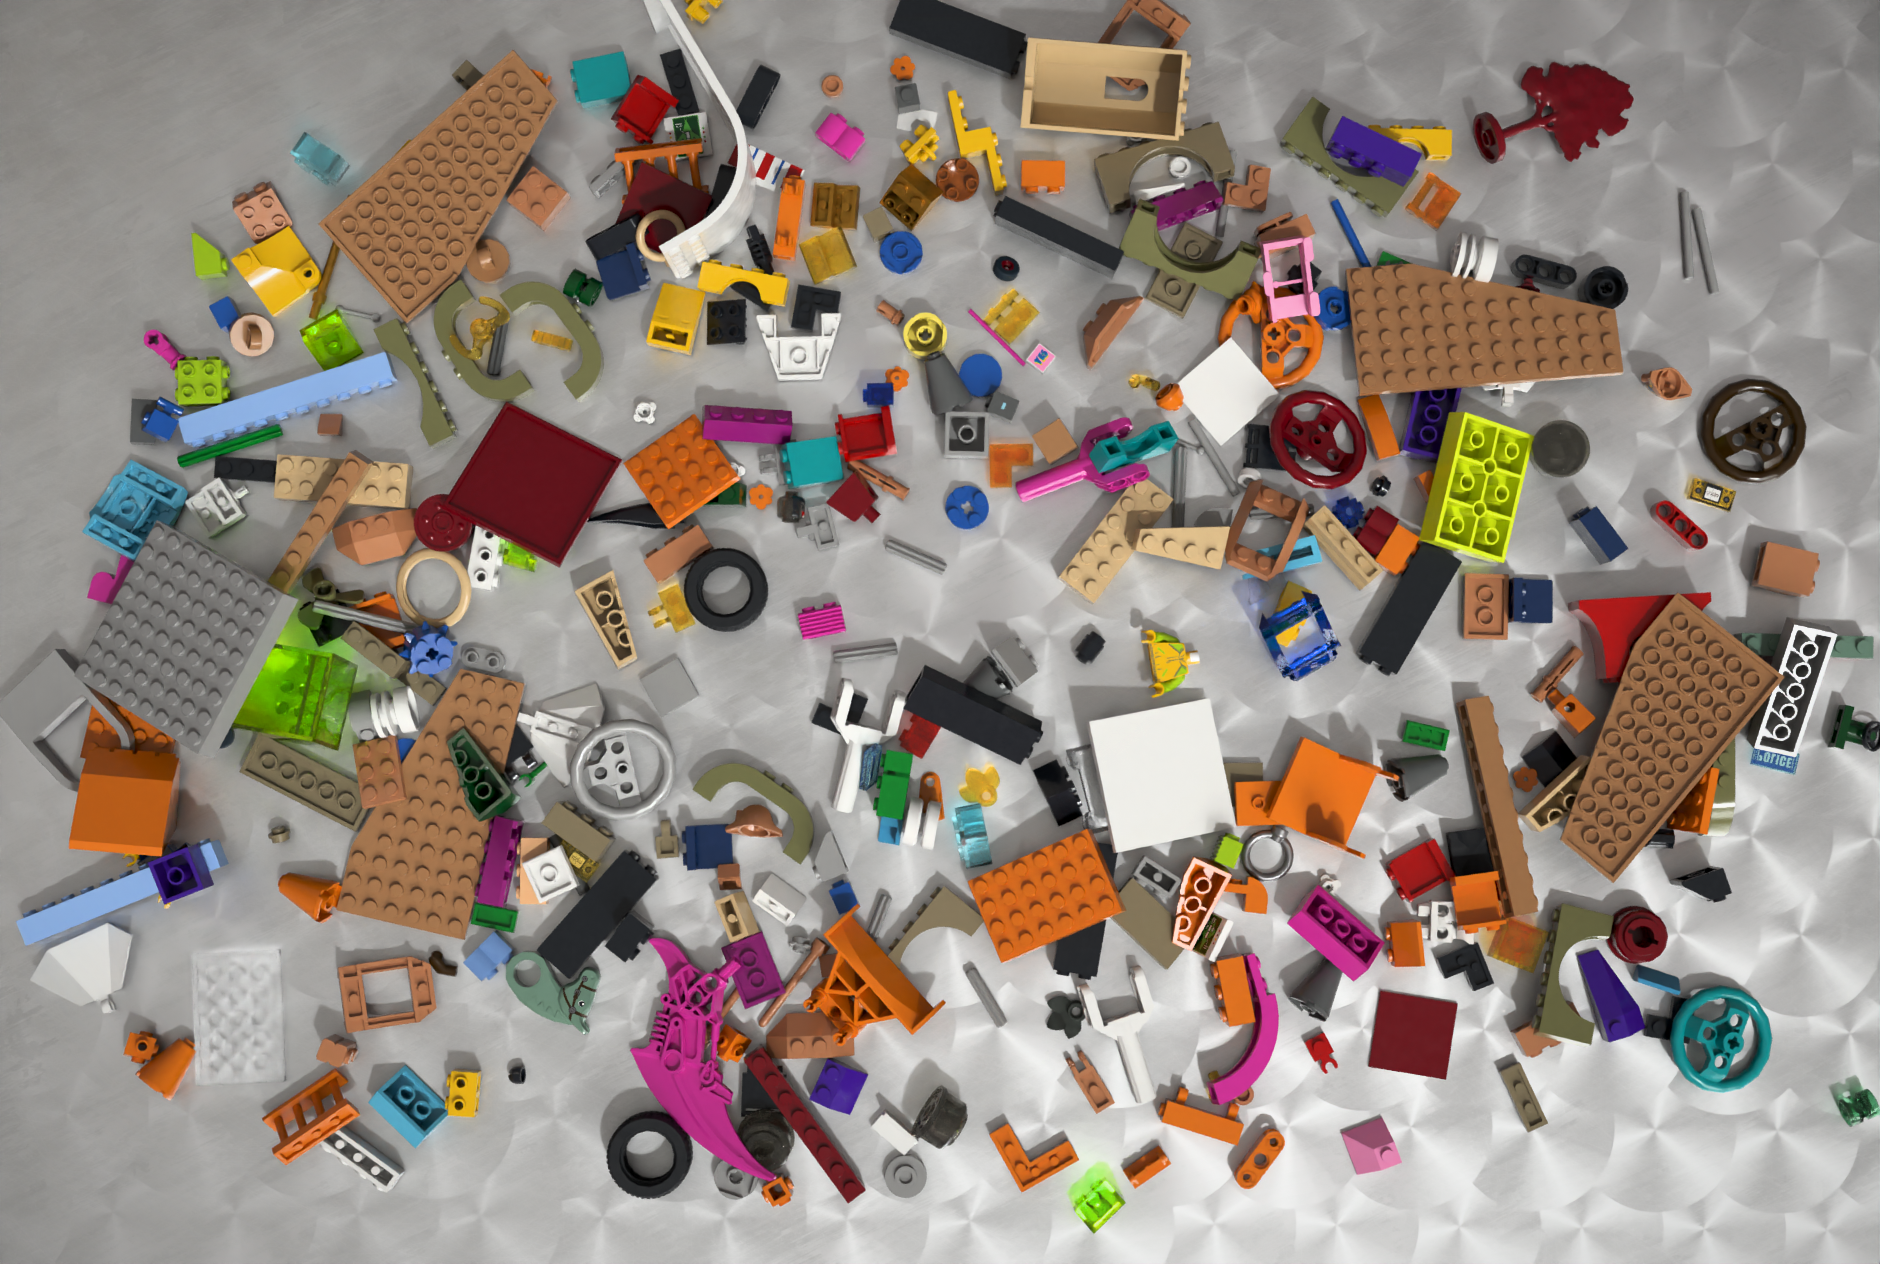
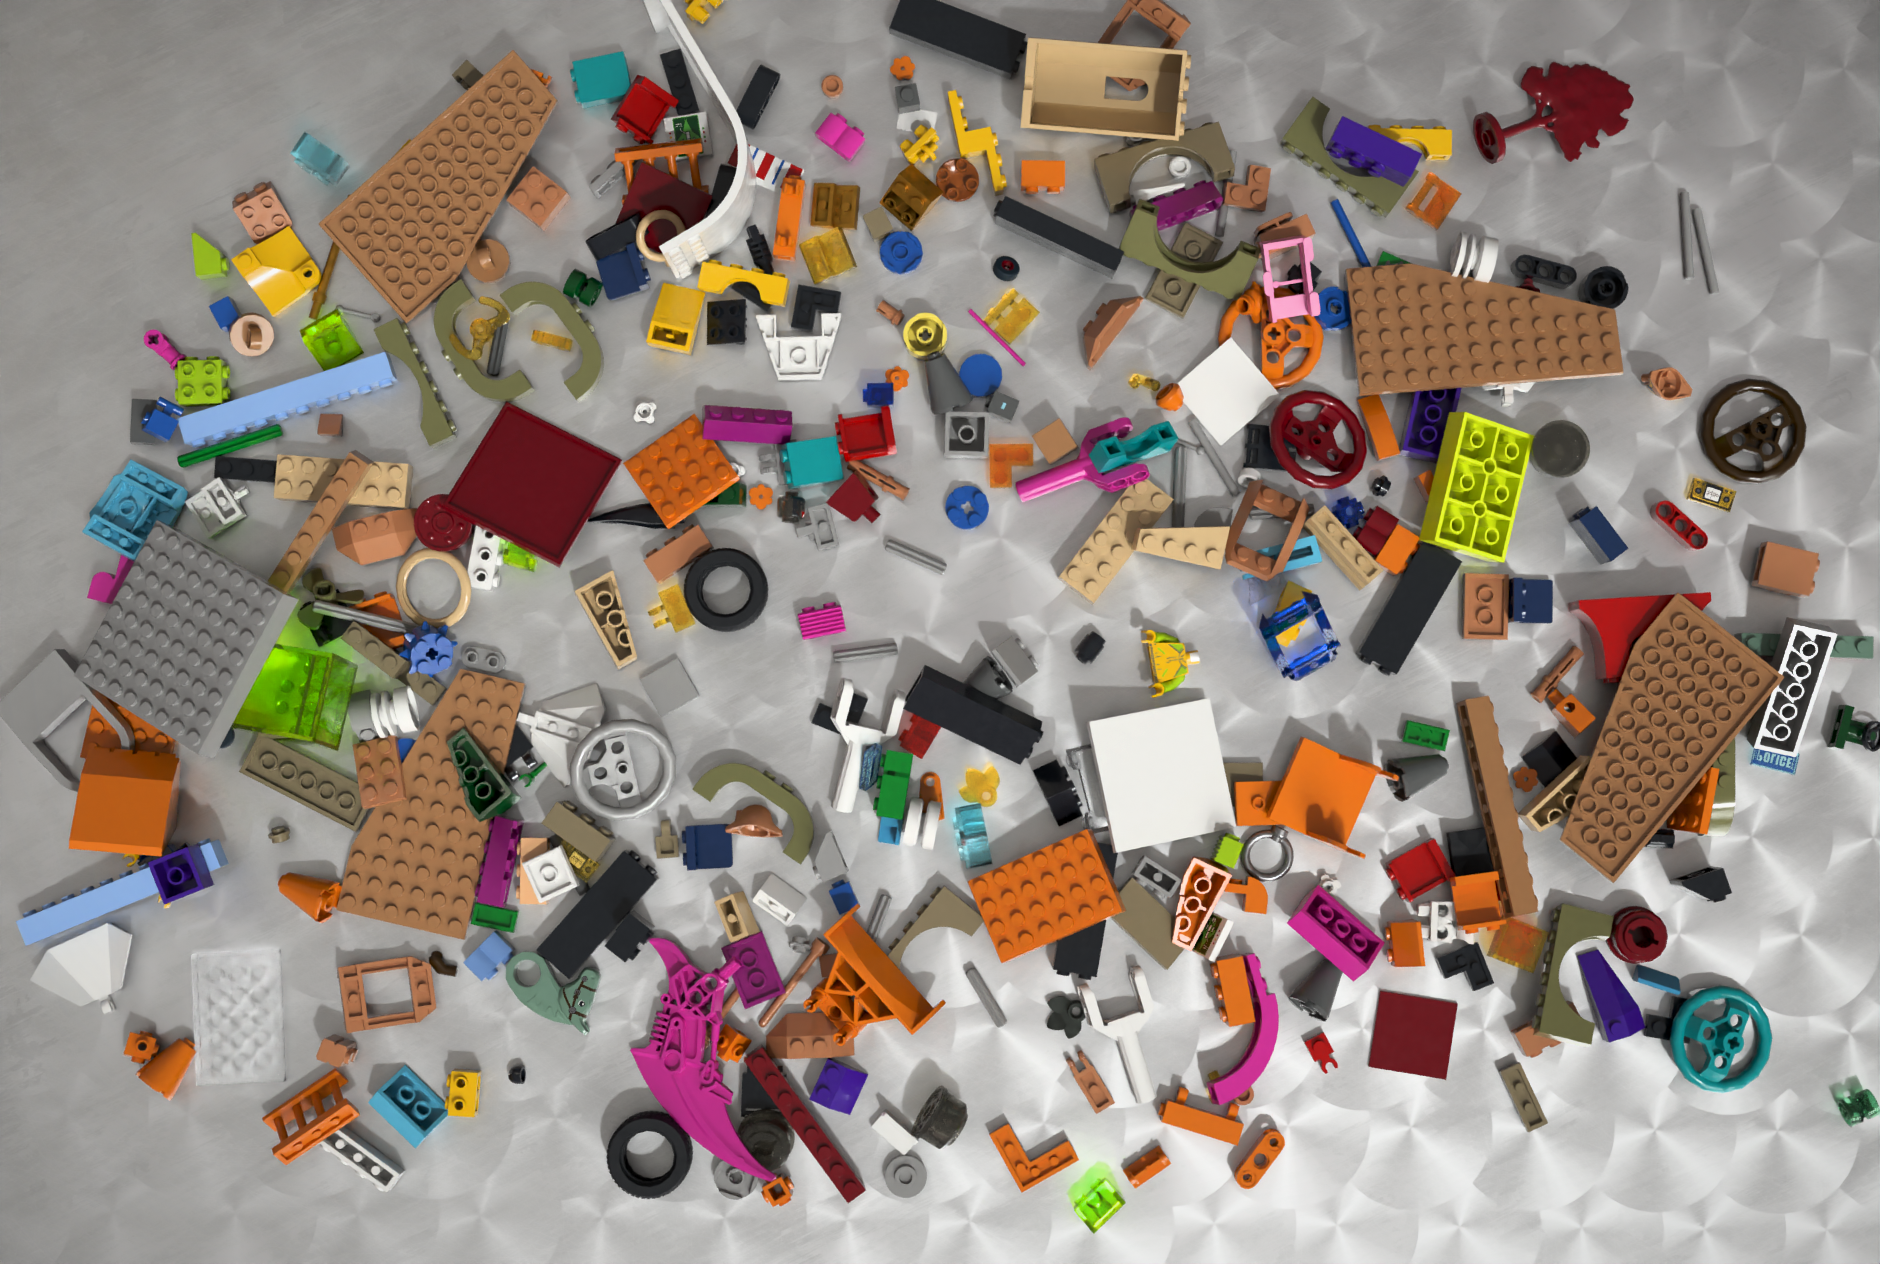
nougat slope [718,864,742,890] -> none
tile [1026,343,1056,374] -> none
bright pink slope [1341,1117,1402,1175] -> none

